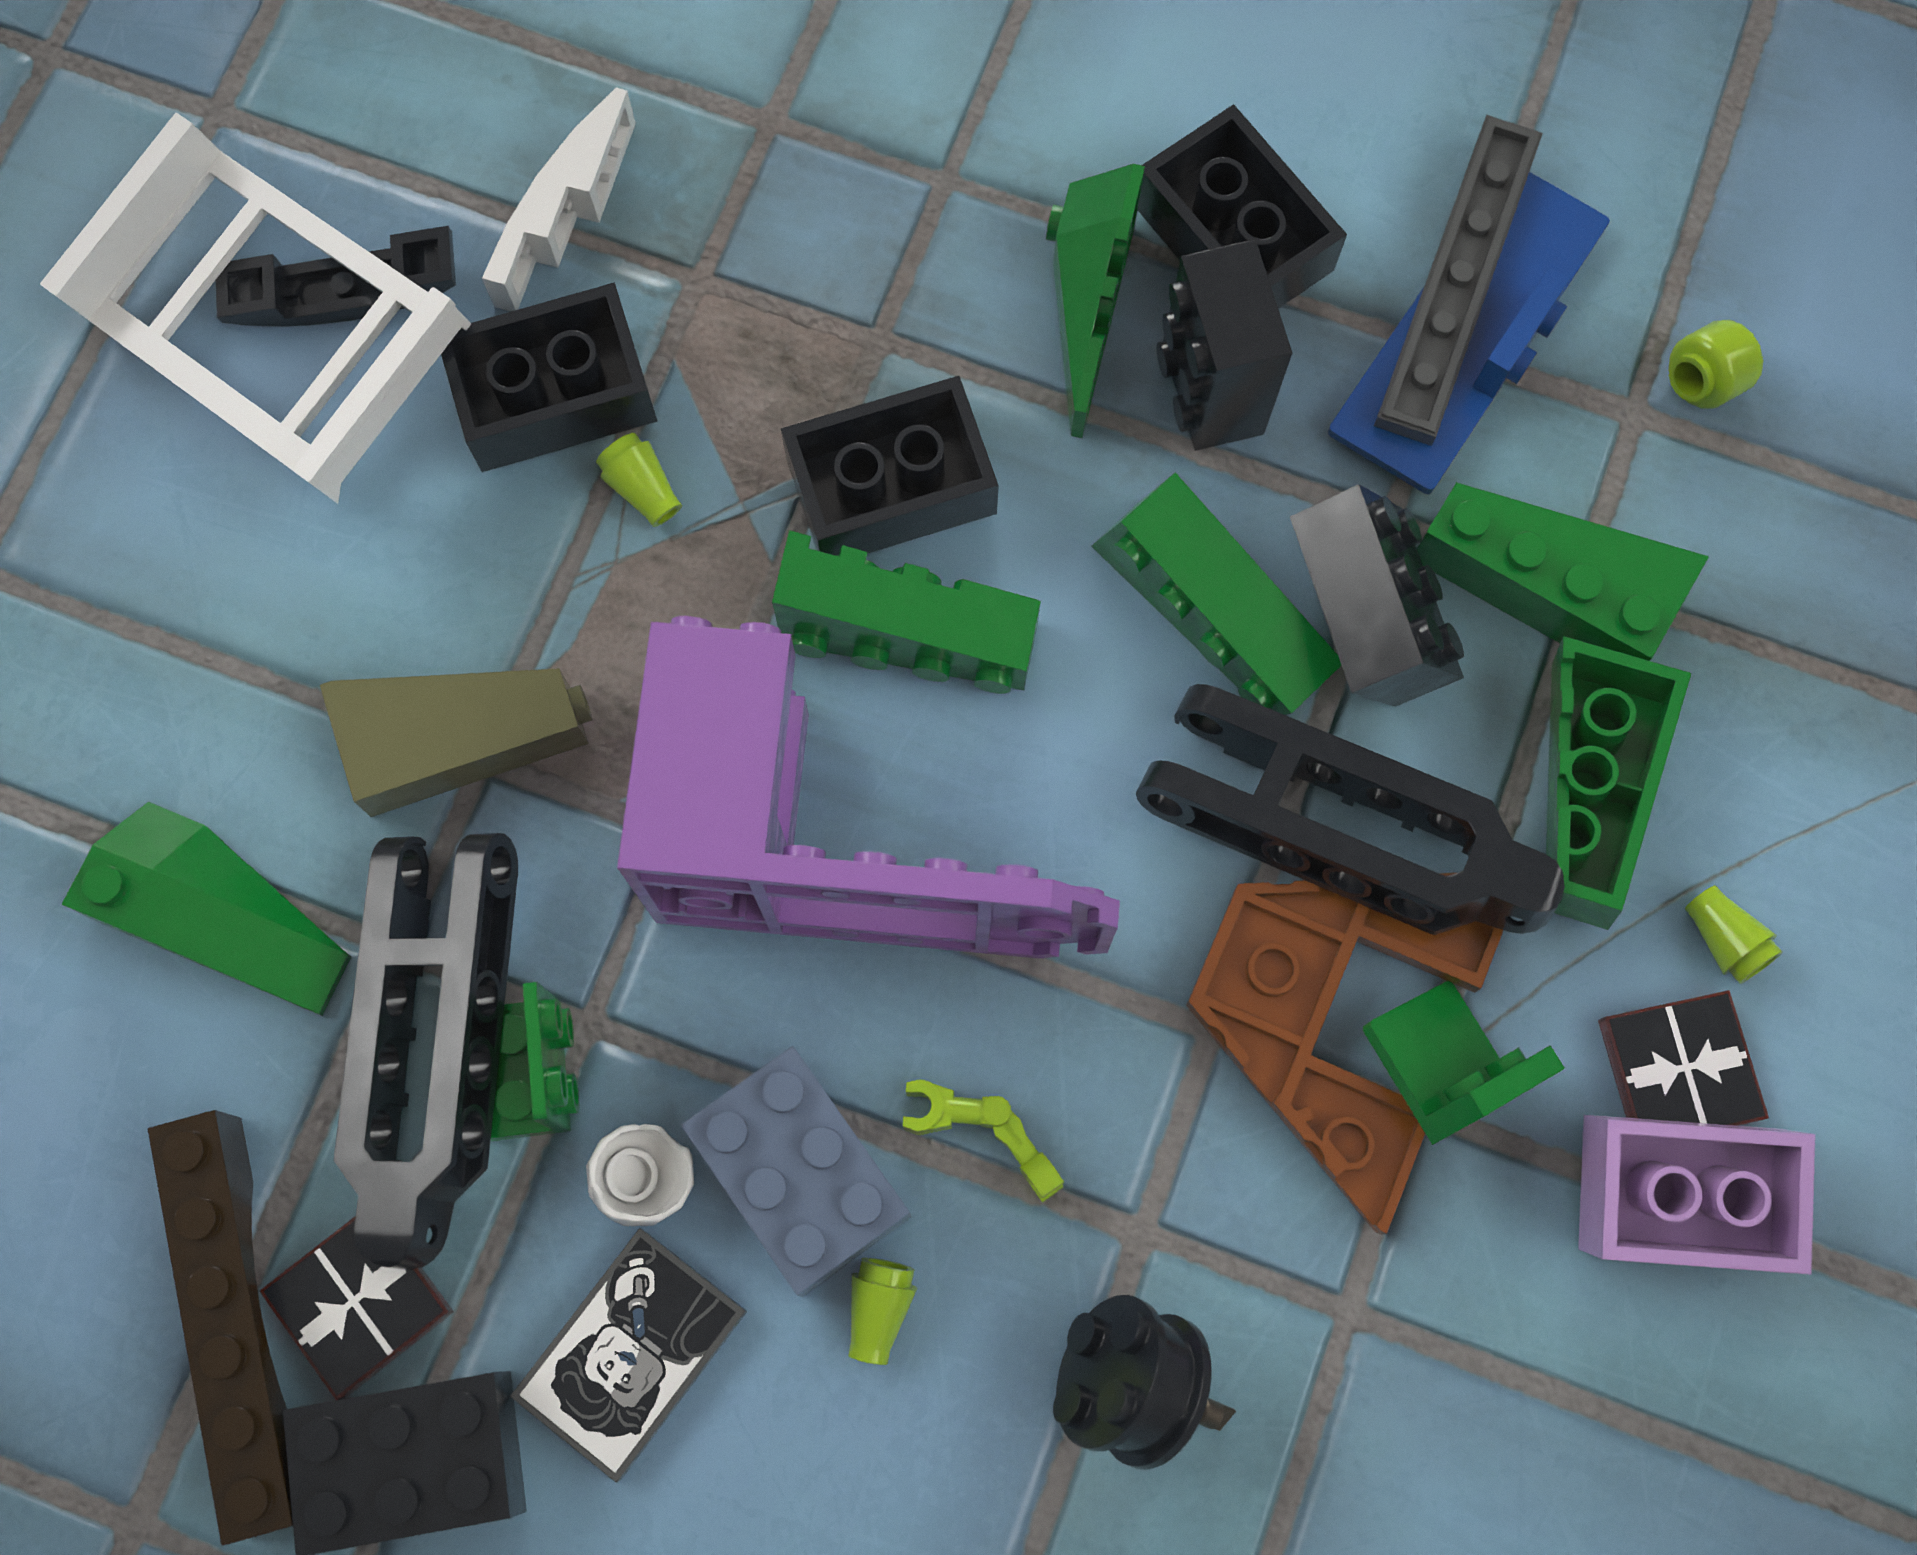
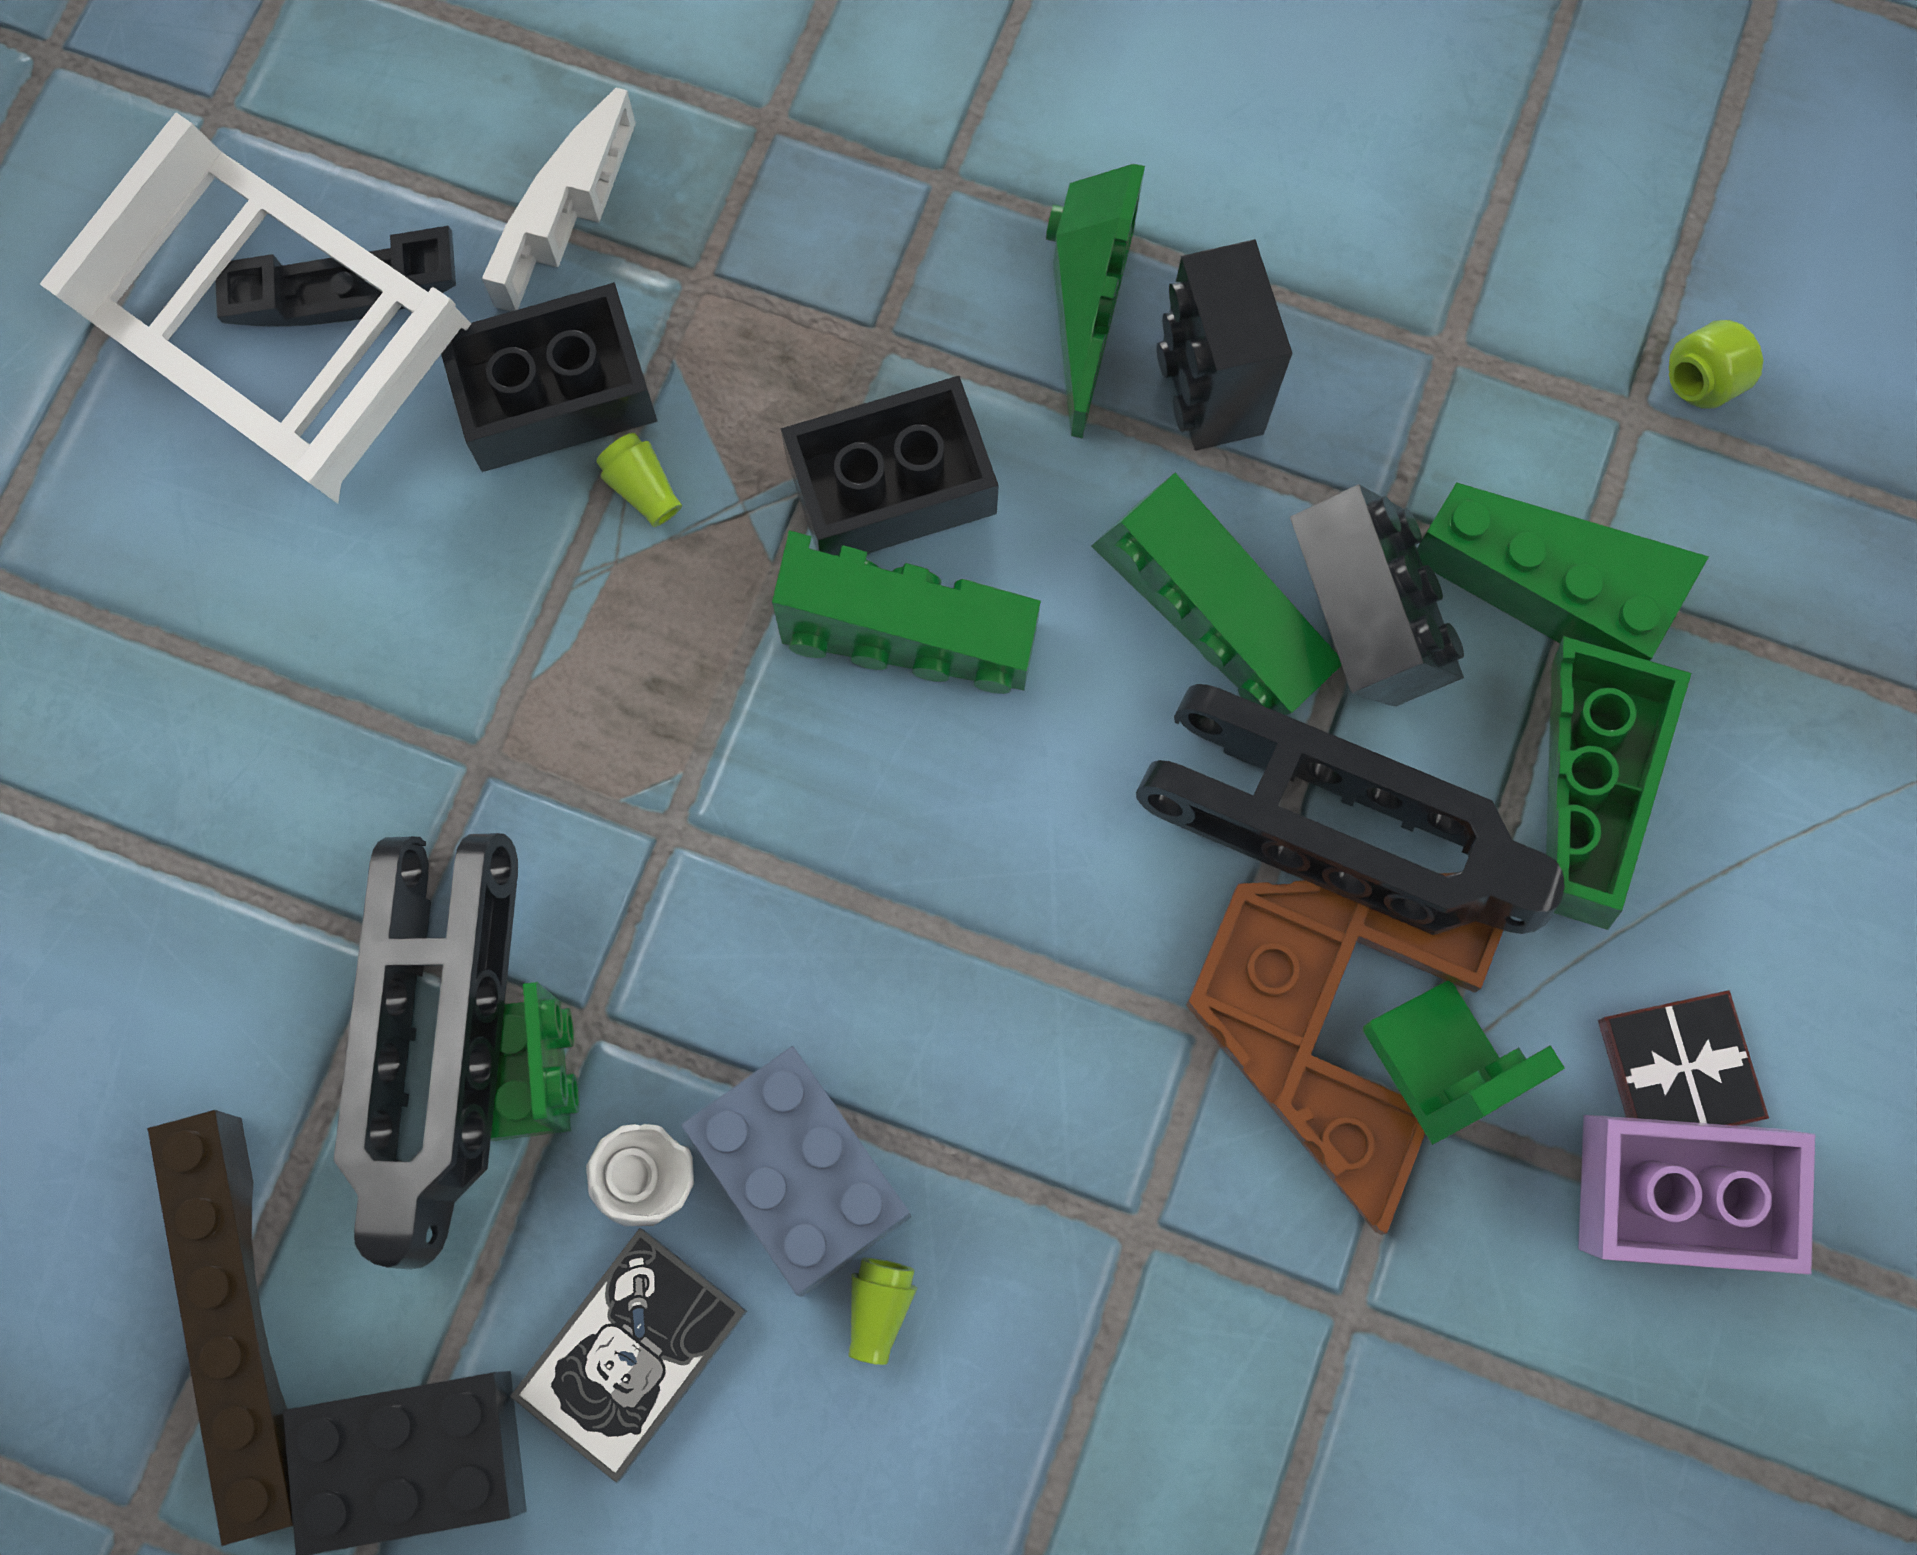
green wedge [62,802,351,1016] -> none
black tile [259,1216,454,1400] -> none
olive slope [320,668,593,817] -> none
medium lavender bracket [617,616,1120,958] -> none
lime piece [902,1079,1064,1203] -> none
black wheel [1053,1295,1236,1470] -> none
black brick [1138,104,1347,309] -> none
blue bracket [1328,172,1610,494] -> none
dark grey tile [1374,115,1543,446] -> none
lime cone [1684,885,1783,984] -> none

